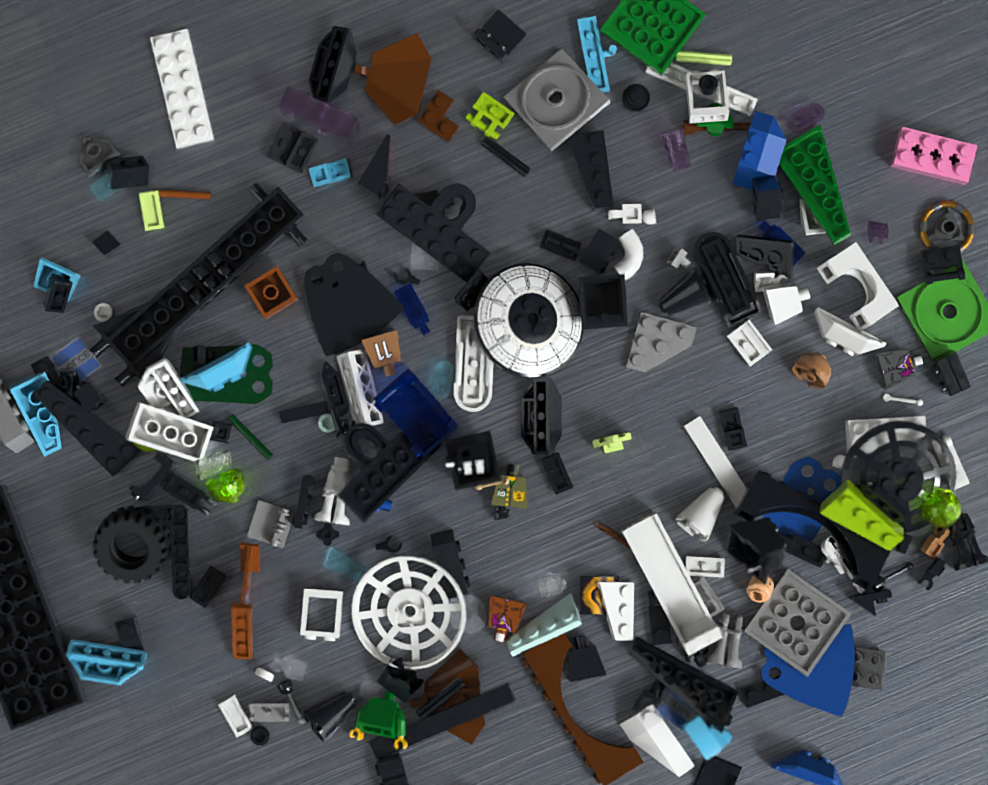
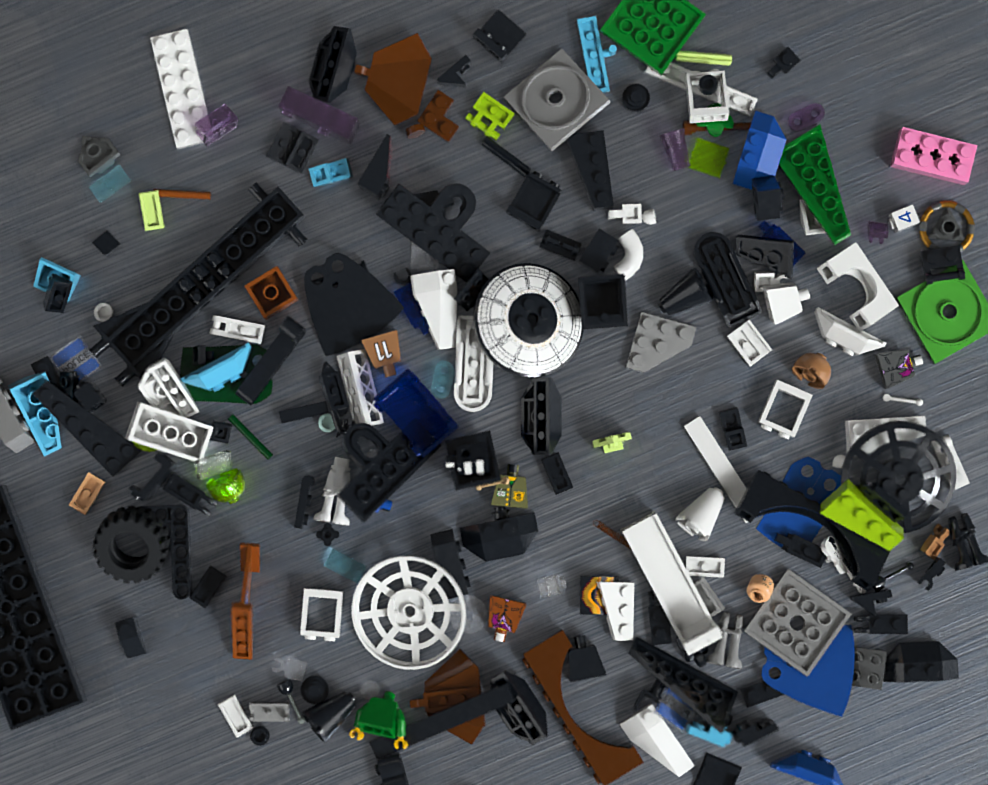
medium azure wedge [66,639,147,685] -> none
black panel [106,155,149,190] -> none
light grey hinge [247,500,295,548] -> none
white tile [254,667,274,682] -> none
black piece [375,536,402,553] -> none
black piece [376,657,424,704] -> none
black axle [416,677,465,719] -> none
light aqua wing [506,593,582,656] -> none
light grey tile [666,247,691,269] -> none
medium azure slope [683,715,722,760] -> none
black piece [726,517,786,584] -> none
black plate [896,534,913,554] -> none
clear neon green cylinder [921,488,961,528] -> none
black brick [931,350,971,396] -> none
none -> light nougat plate [69,472,106,515]
none -> clear purple hinge [195,103,238,147]
none -> white plate [209,315,265,344]
none -> black beam [235,316,307,406]
none -> black plate [300,676,329,704]
none -> reddish brown tile [405,123,425,139]
none -> white wedge [410,269,457,350]
none -> black slope [437,55,471,88]
none -> black wedge [460,513,538,562]
none -> black wedge [490,671,548,745]
none -> black panel [506,171,562,232]
none -> clear neon green piece [688,138,729,178]
none -> black plate [731,718,779,747]
none -> white window [757,380,813,440]
none -> black plate [767,47,801,79]
none -> black hinge [854,615,908,634]
none -> black wedge [883,641,959,683]
none -> white brick [888,205,920,233]

